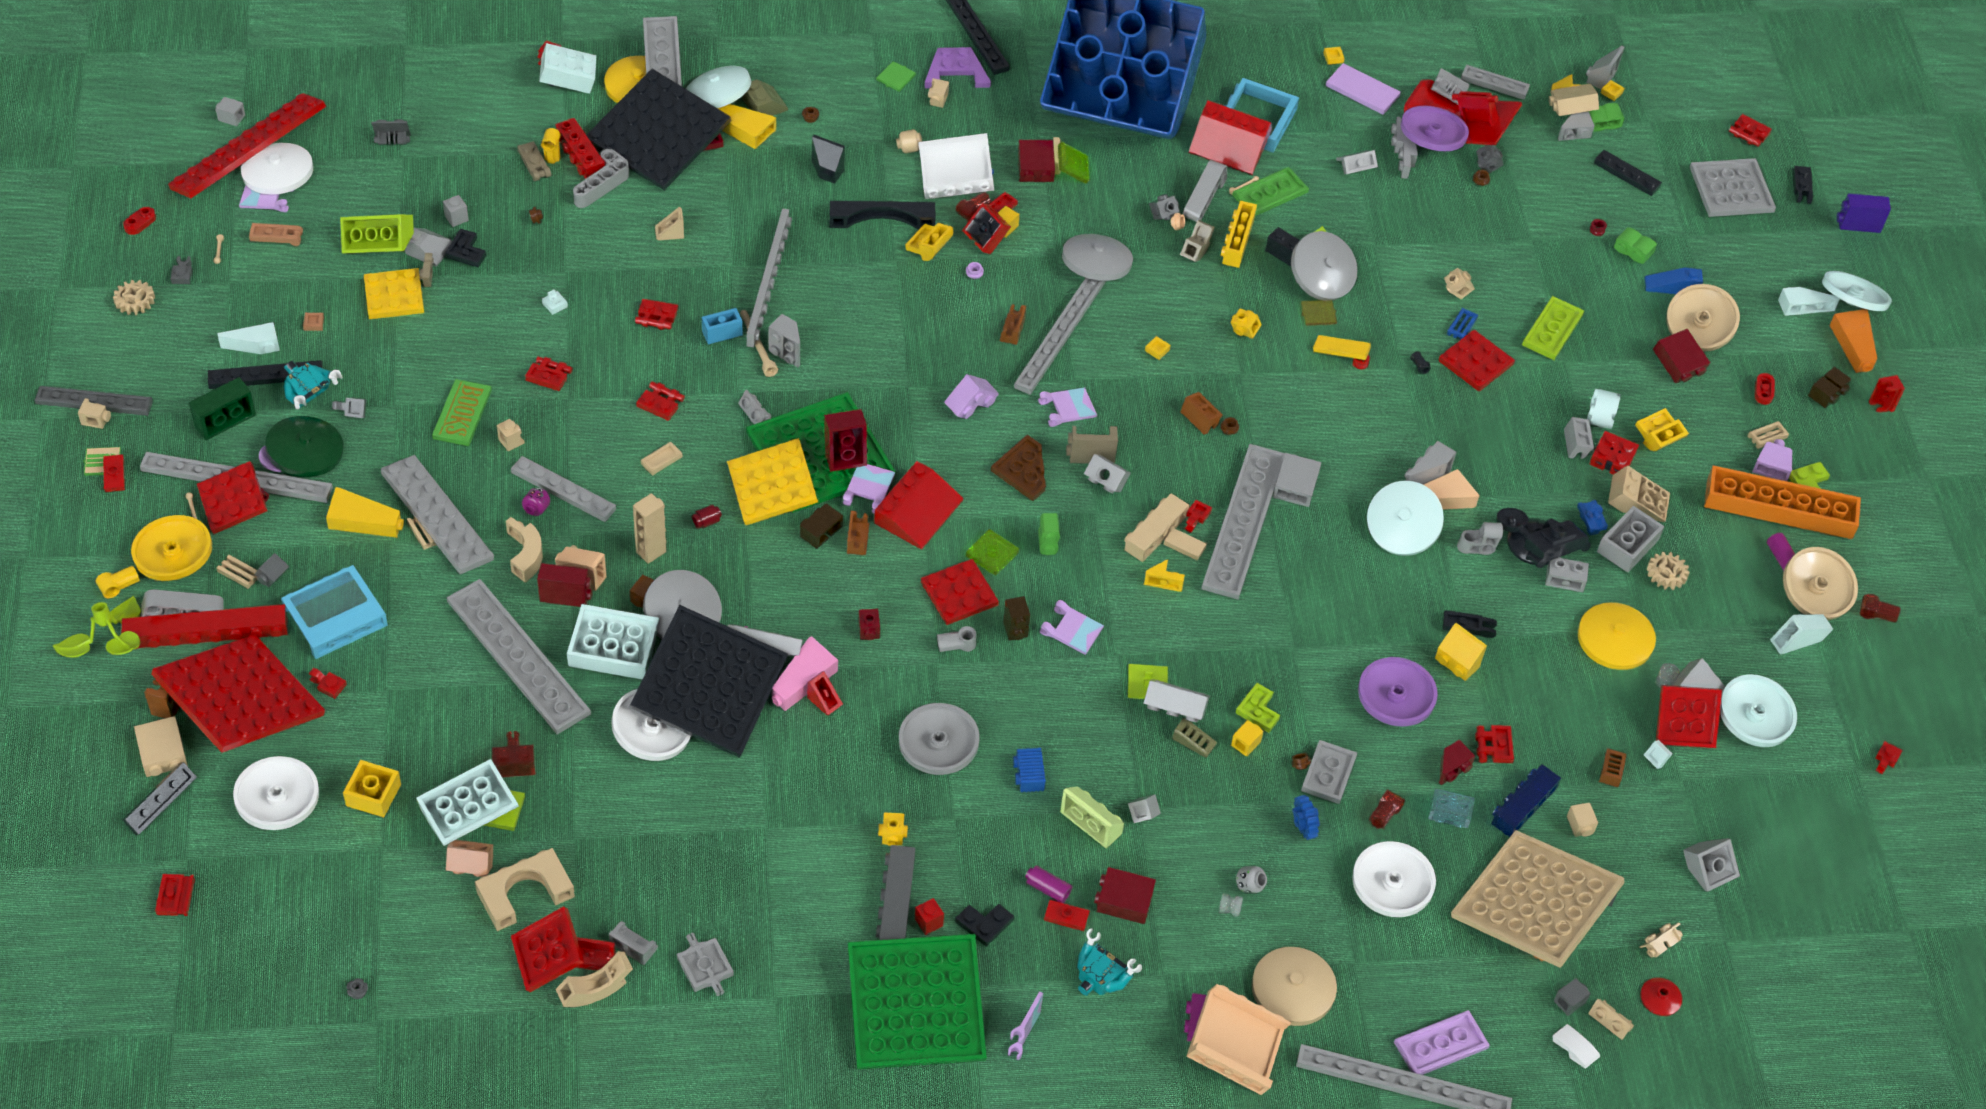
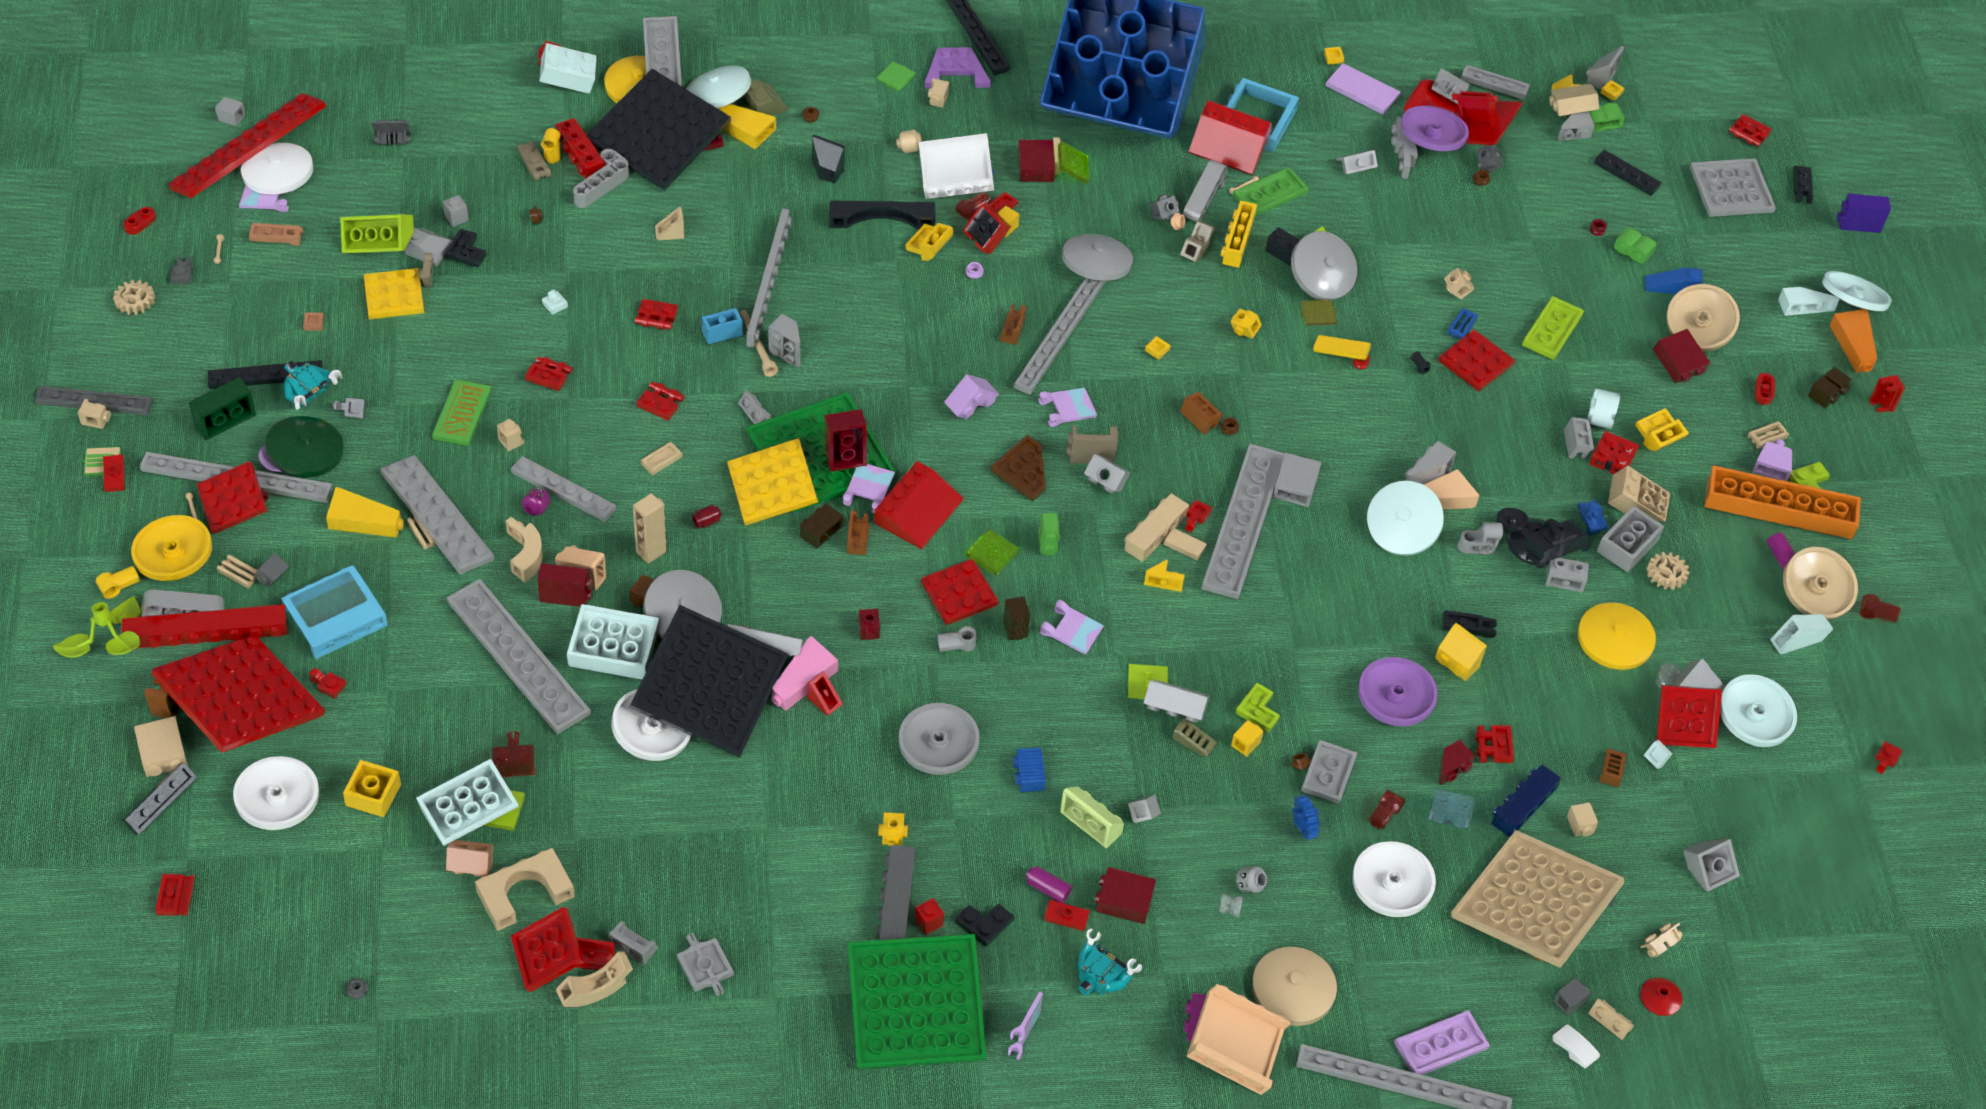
light aqua slope [217,322,280,354] -> none

